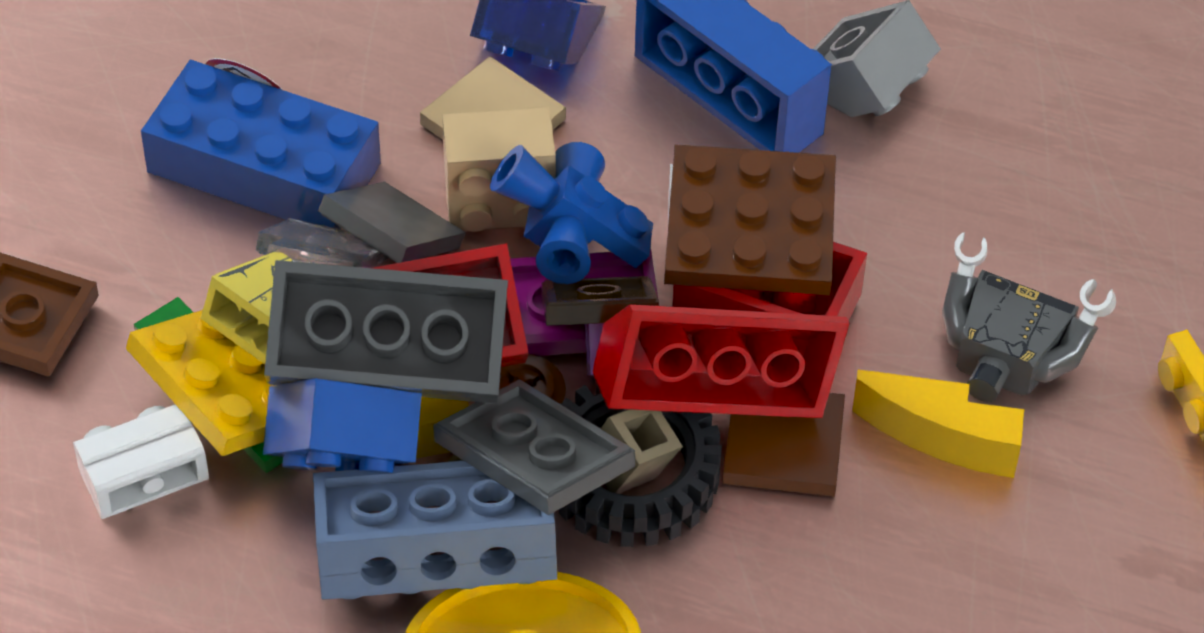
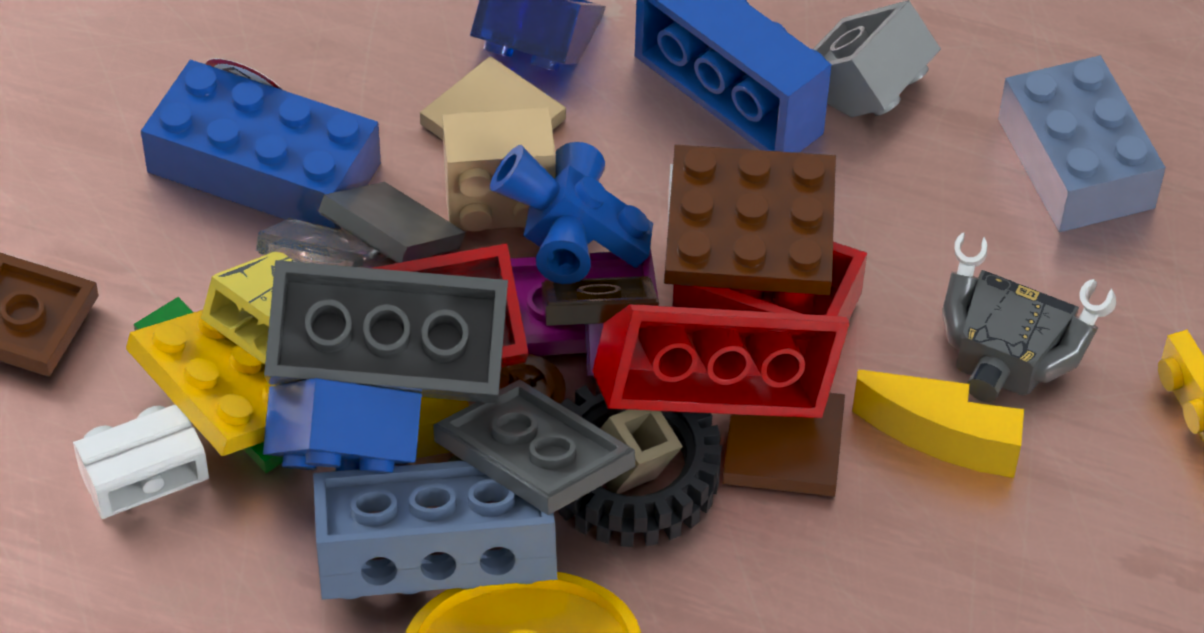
none -> sand blue brick [998,55,1166,232]

